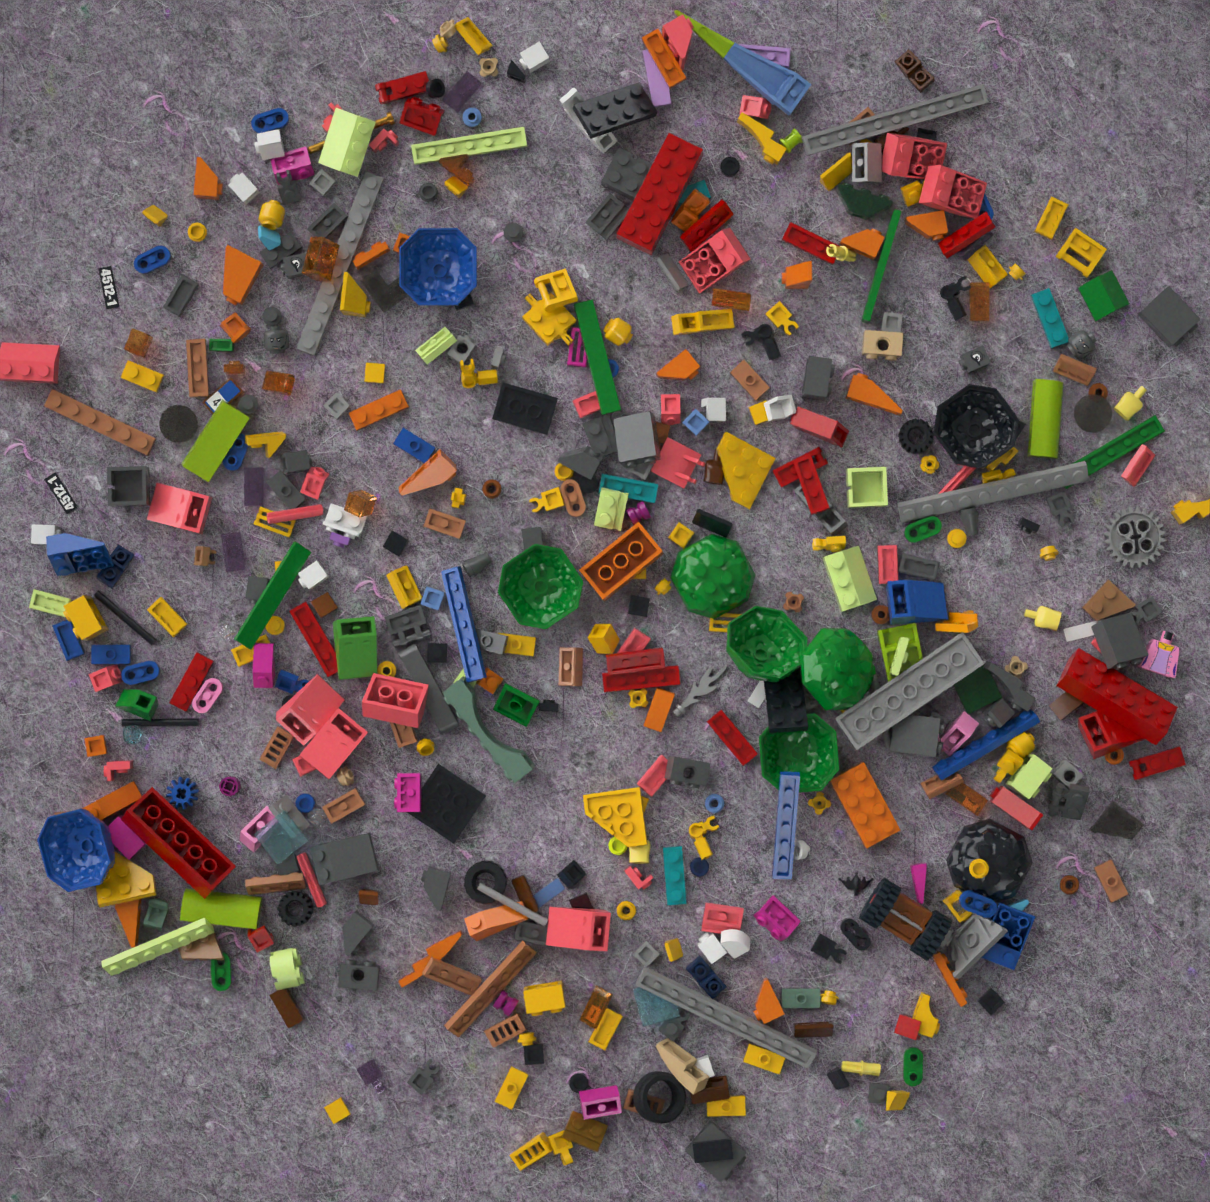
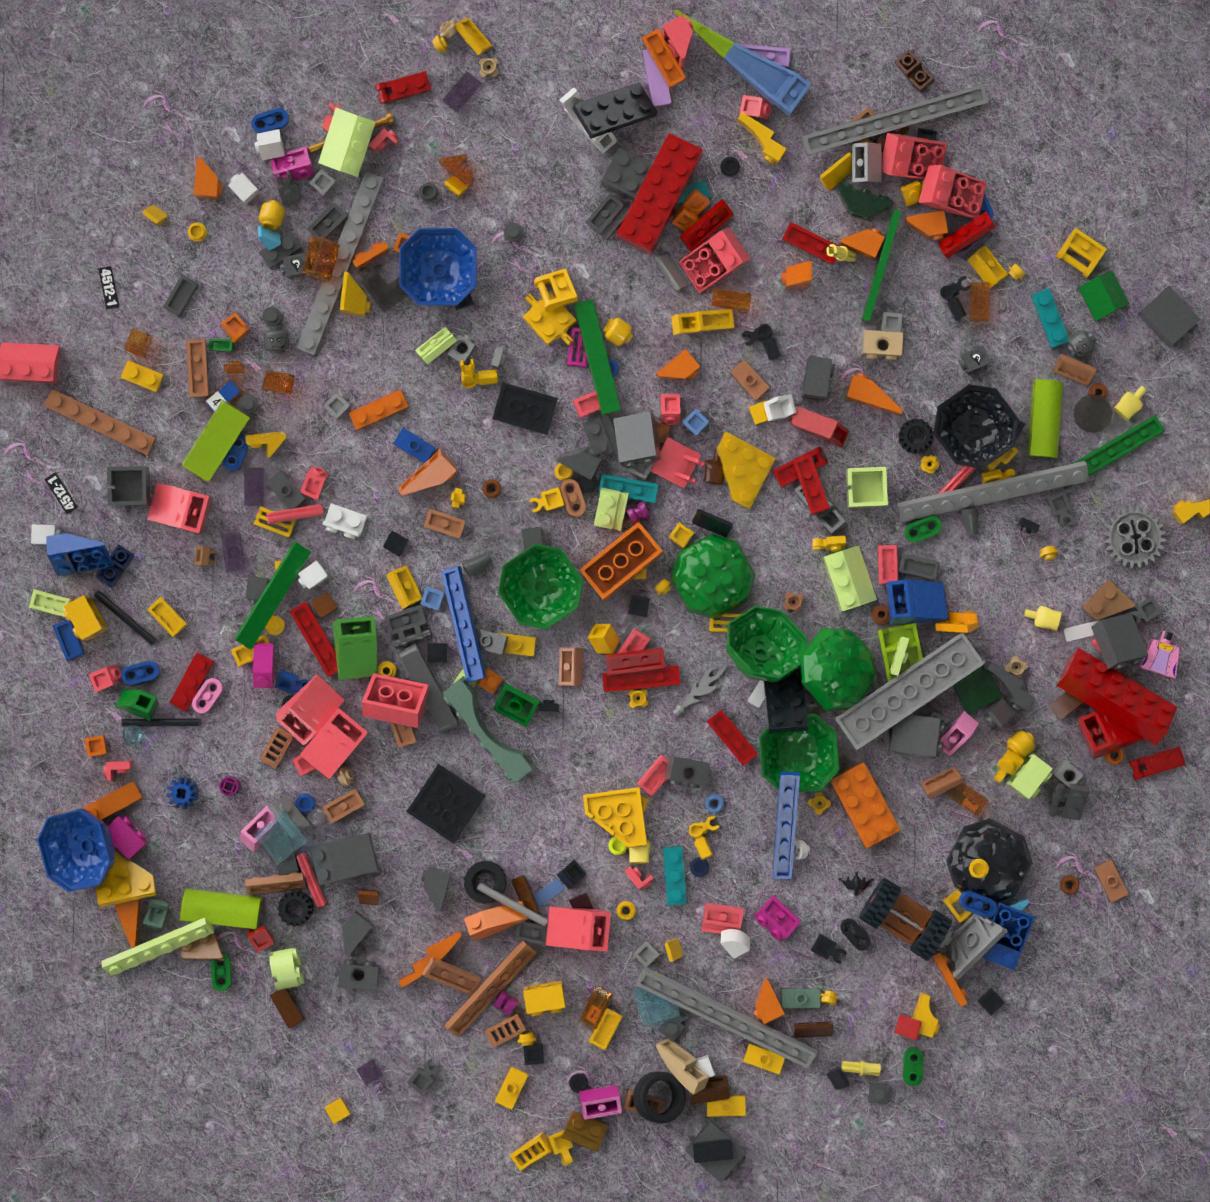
blue plate [91,645,131,664] -> none
red brick [121,787,236,899] -> none
blue plate [134,246,171,274] -> none
clear smoke tile [159,405,198,443] -> none
orange slope [223,245,263,306] -> none
dark grey brick [281,450,312,475] -> none
medium lavender plate [330,532,352,548] -> none
clear orange panel [344,490,377,518] -> none
yellow tile [364,363,385,384] -> none
dark pink bracket [394,773,421,813] -> none
red bracket [399,97,445,136] -> none
yellowish green plate [411,127,527,165] -> none
yellow plate [416,738,435,756] -> none
black tile [426,78,445,99] -> none
medium blue plate [463,108,482,127] -> none
black slope [507,60,526,83] -> none
white brick [519,41,550,73] -> none
orange slope [643,687,675,732] -> none
dark blue slope [686,955,727,999] -> none
white brick [697,932,727,964] -> none
white panel [701,398,726,422] -> none
yellow plate [765,301,799,336] -> none
lime bush [779,128,803,154] -> none
yellow slope [886,1090,910,1111] -> none
dark pink slope [910,862,927,904] -> none
blue plate [932,709,1040,781] -> none
yellow plate [947,529,966,548] -> none
slope [990,786,1043,830] -> none
yellow plate [1034,196,1069,240] -> none
clear smoke wing [1090,800,1144,840] -> none
coral plate [1121,445,1155,487] -> none

